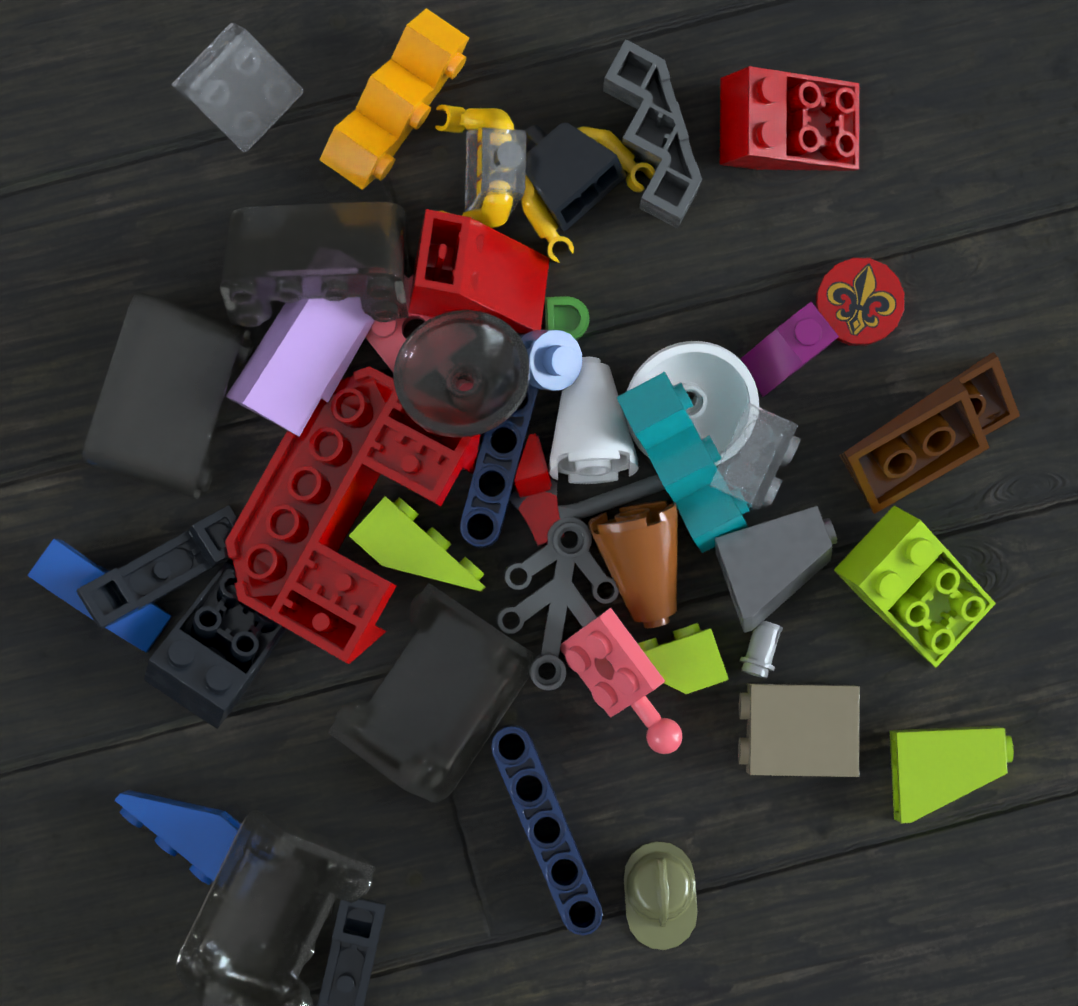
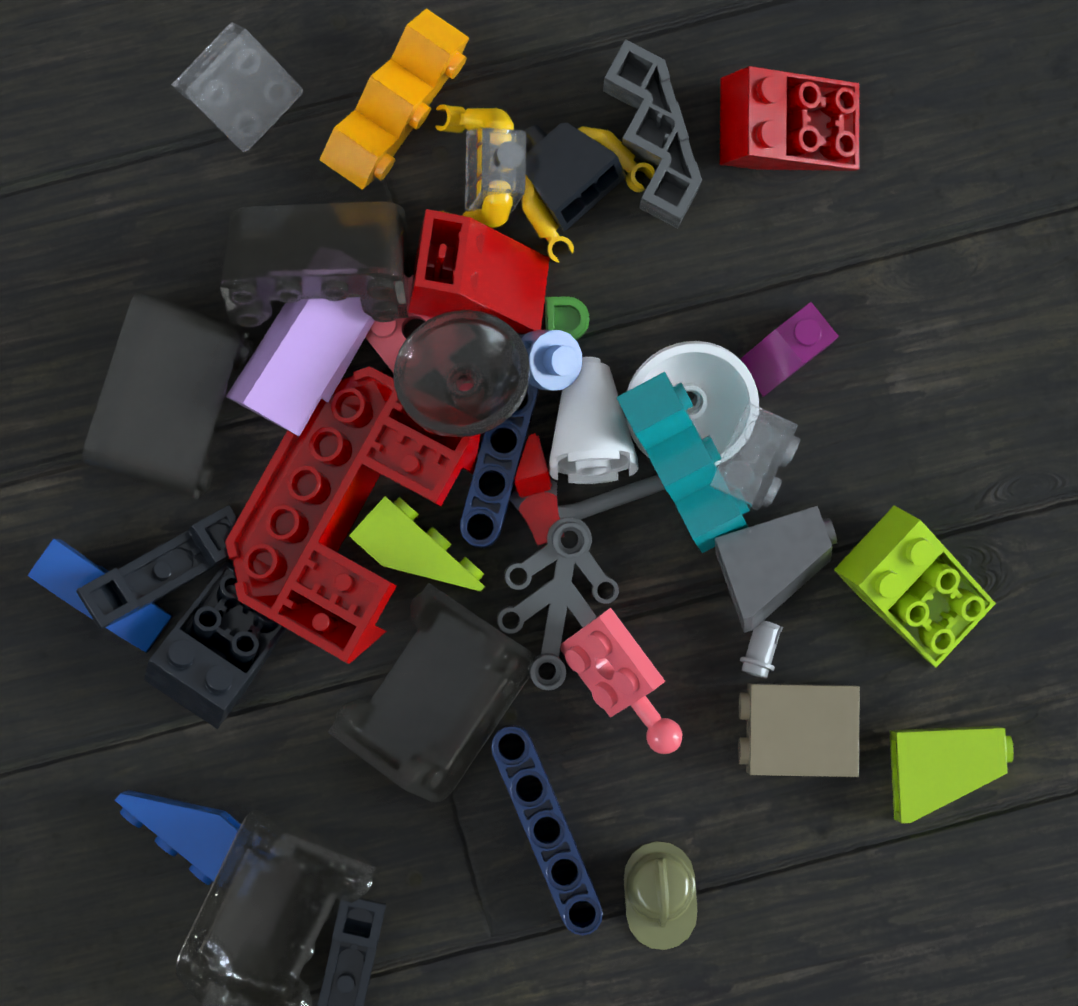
dark orange cone [588,501,678,628] -> none
lime slope [637,623,729,694] -> none
tile [816,258,904,346] -> none
reddish brown slope [839,352,1020,514] -> none

